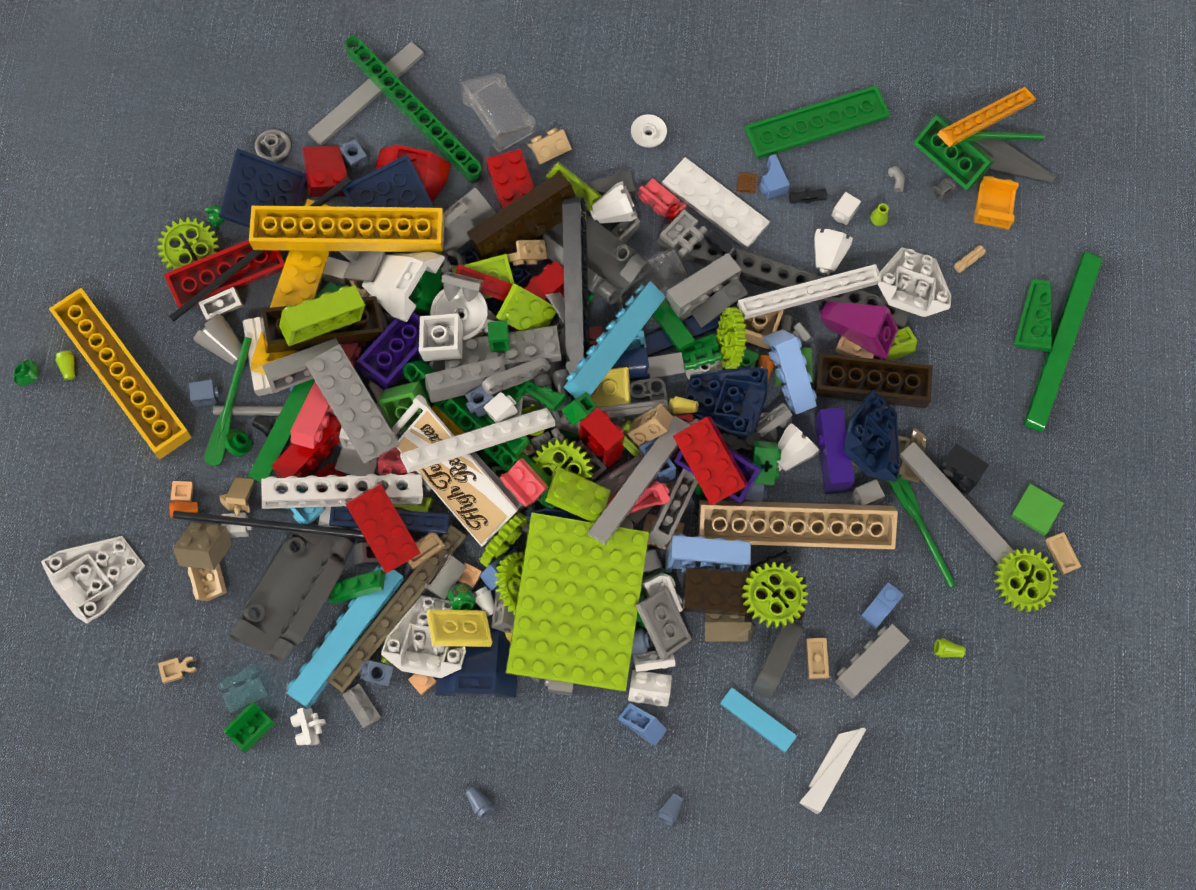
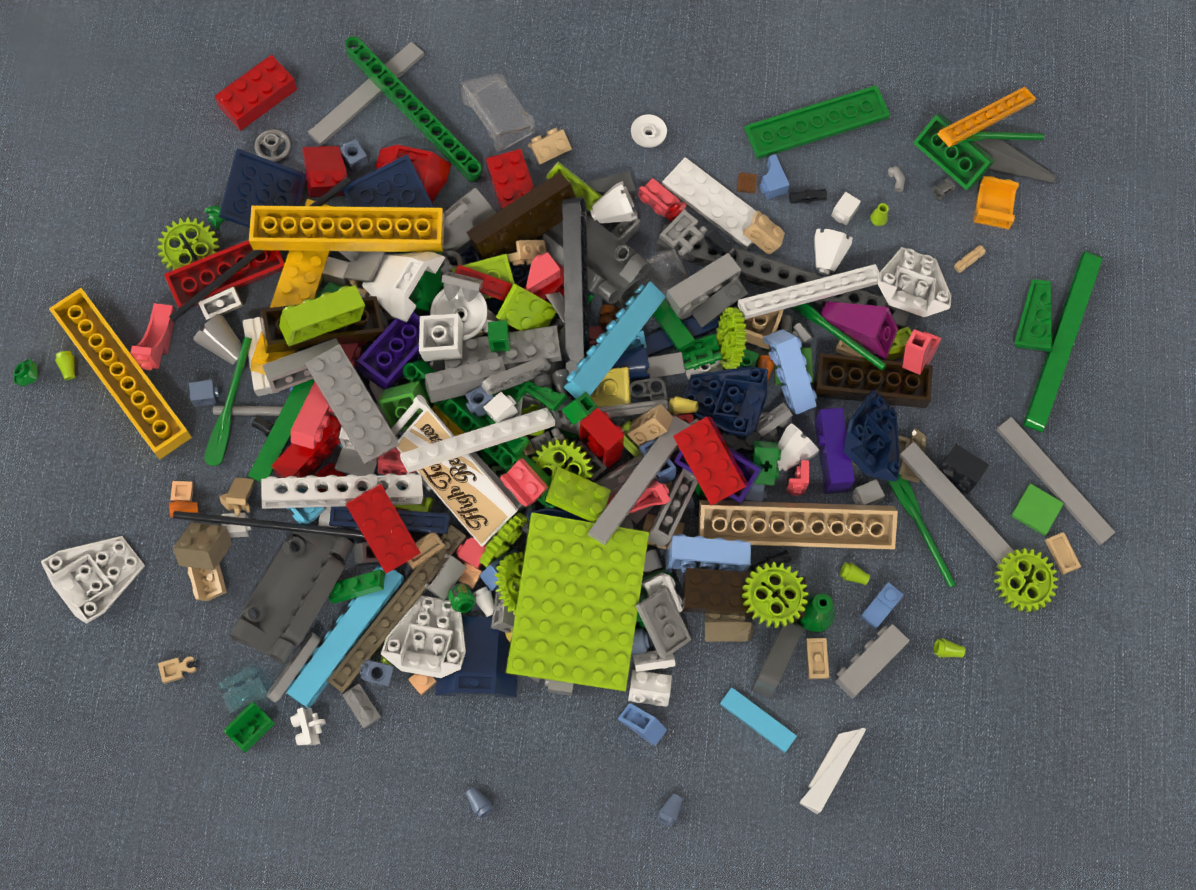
green plate [223,429,252,457] -> none
light yellow tile [427,609,493,647] -> none
none -> coral arch [131,303,175,370]
none -> red brick [214,55,297,131]
none -> light grey beam [266,632,321,702]
none -> coral slope [456,533,497,570]
none -> coral slope [526,252,560,294]
none -> dark orange wheel [599,305,619,329]
none -> tan bracket [743,210,785,255]
none -> coral bracket [786,460,809,496]
none -> green piece [791,303,887,370]
none -> green cone [798,593,835,632]
none -> lime cone [839,562,870,585]
none -> coral arch [902,330,941,375]
none -> light grey tile [996,417,1116,546]

